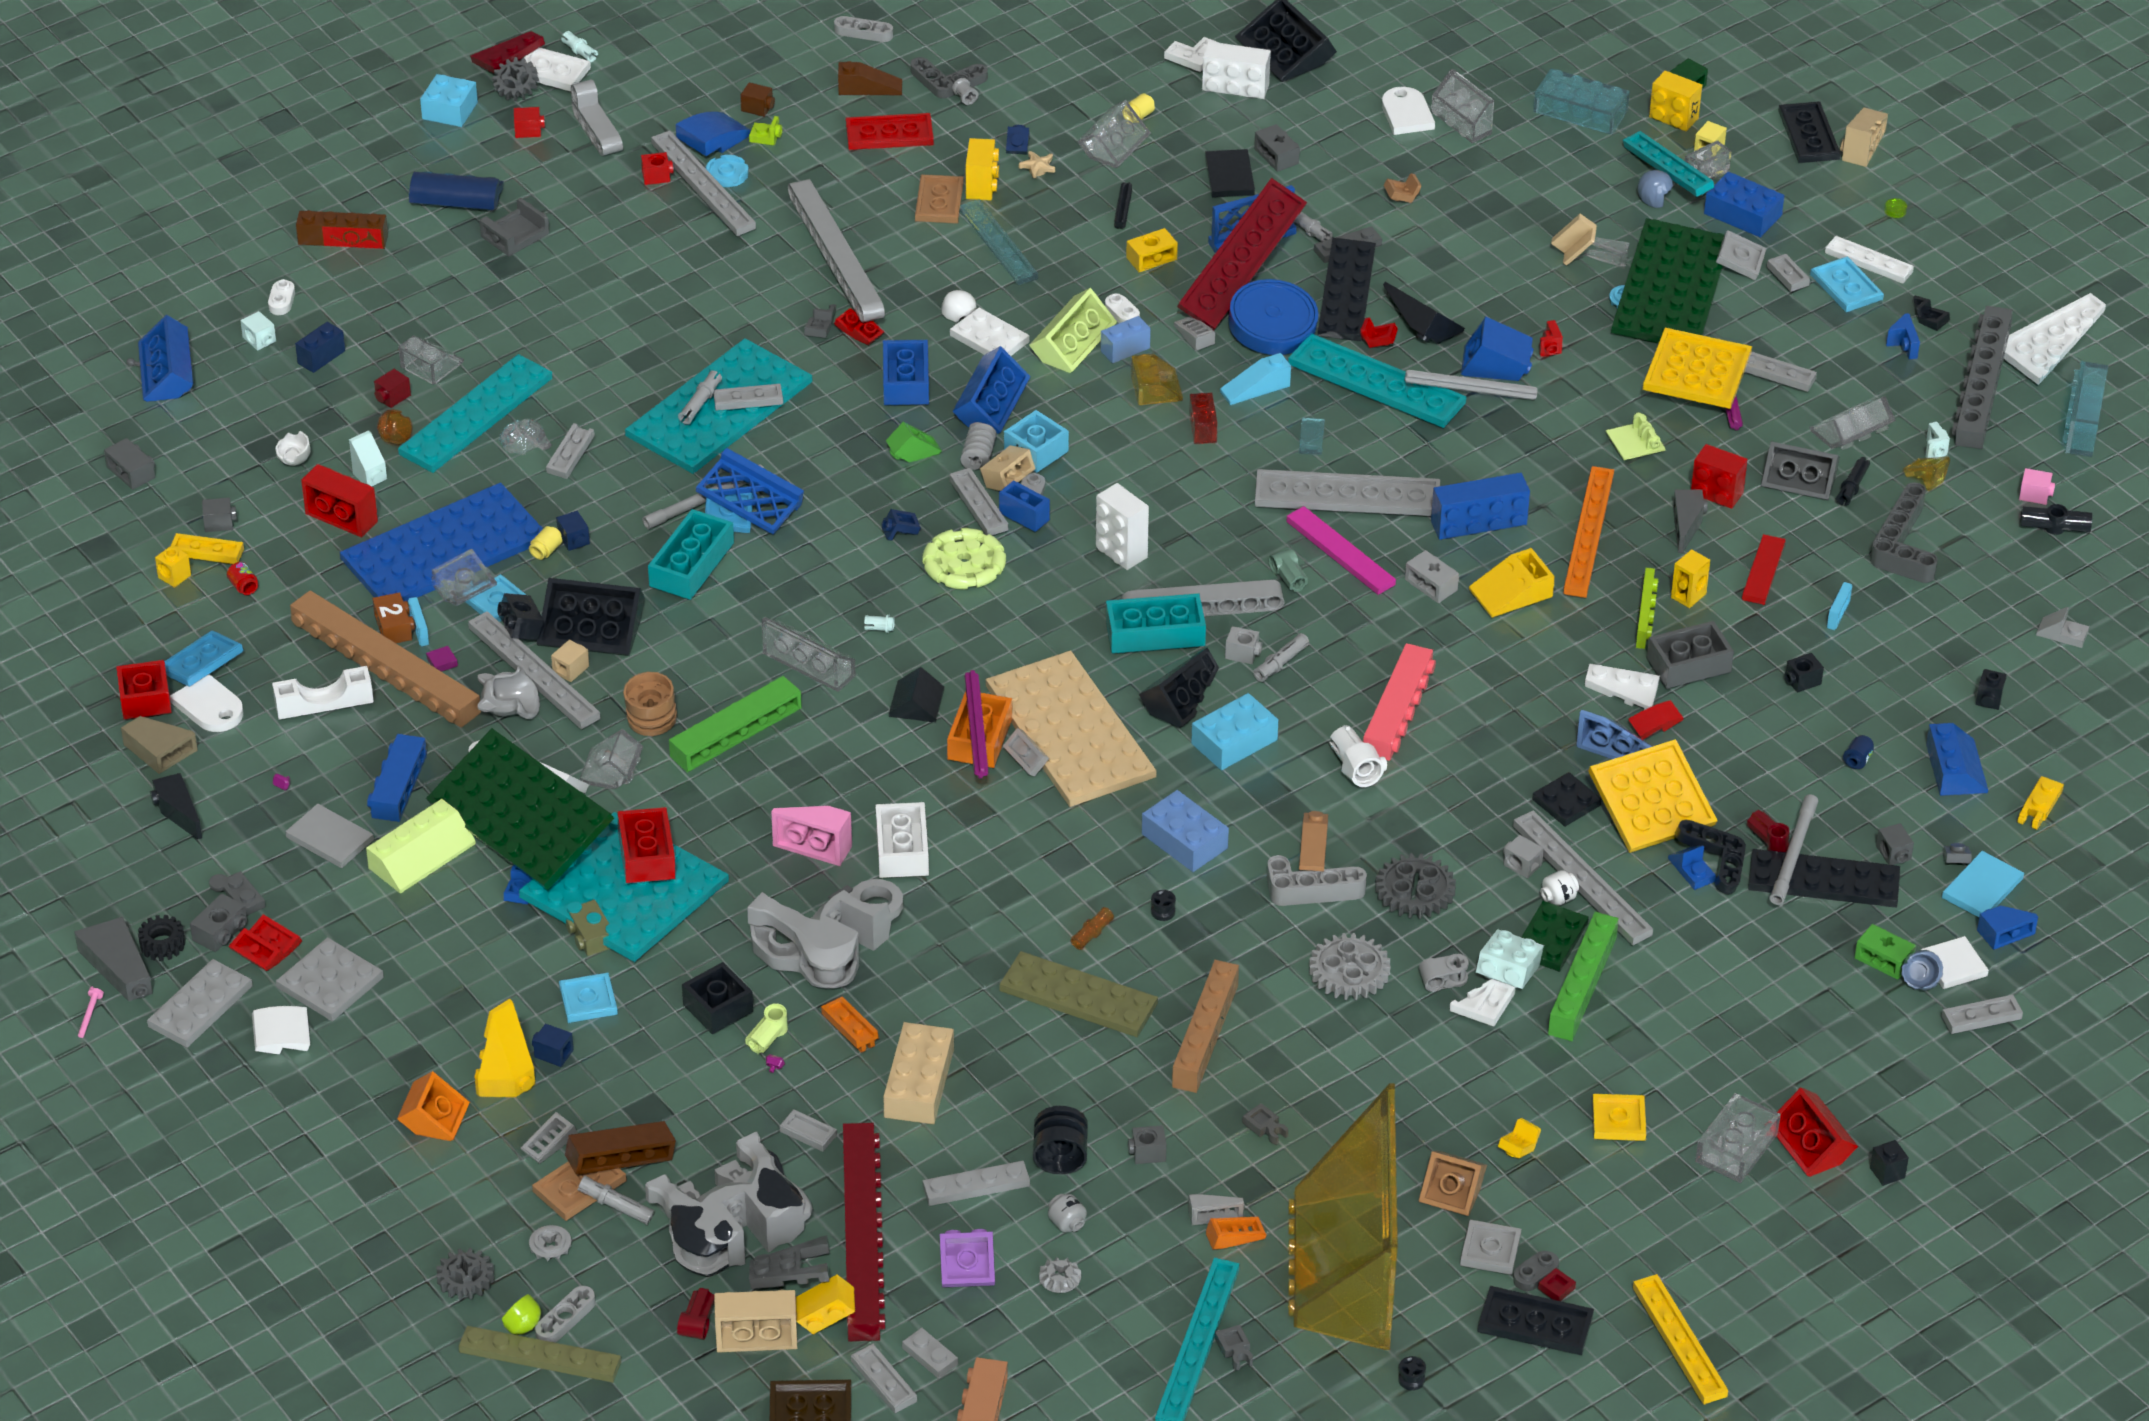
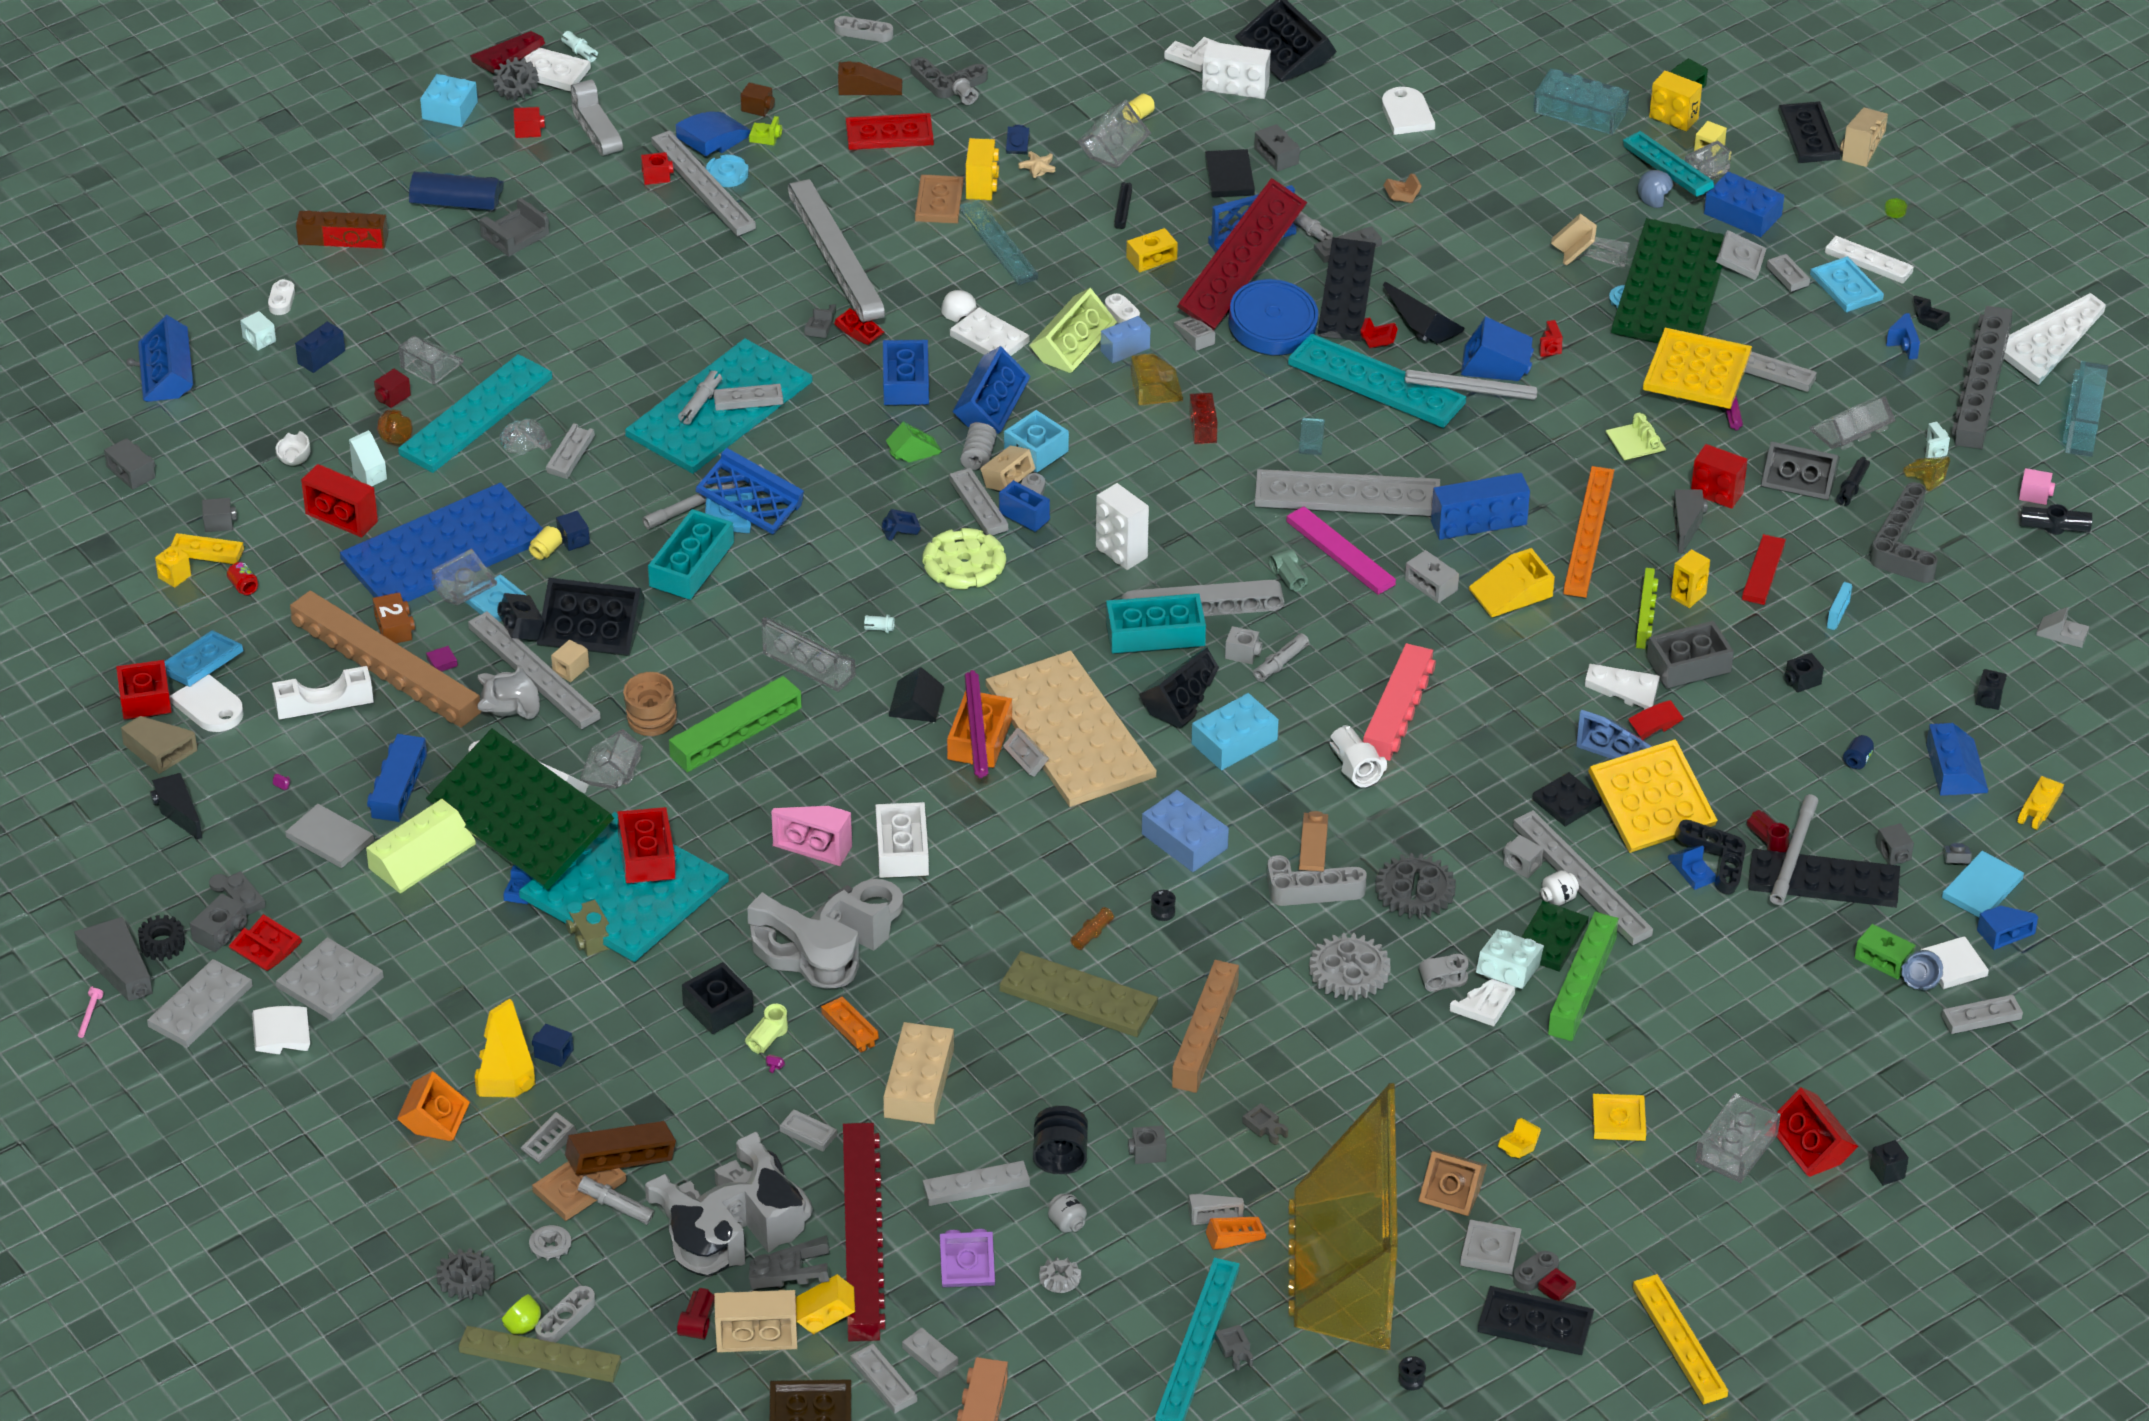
medium azure tile [408,597,429,646] -> none
medium azure tile [559,973,618,1023] -> none
medium azure slope [1220,353,1291,405] -> none
clear slope [1431,69,1494,143] -> none

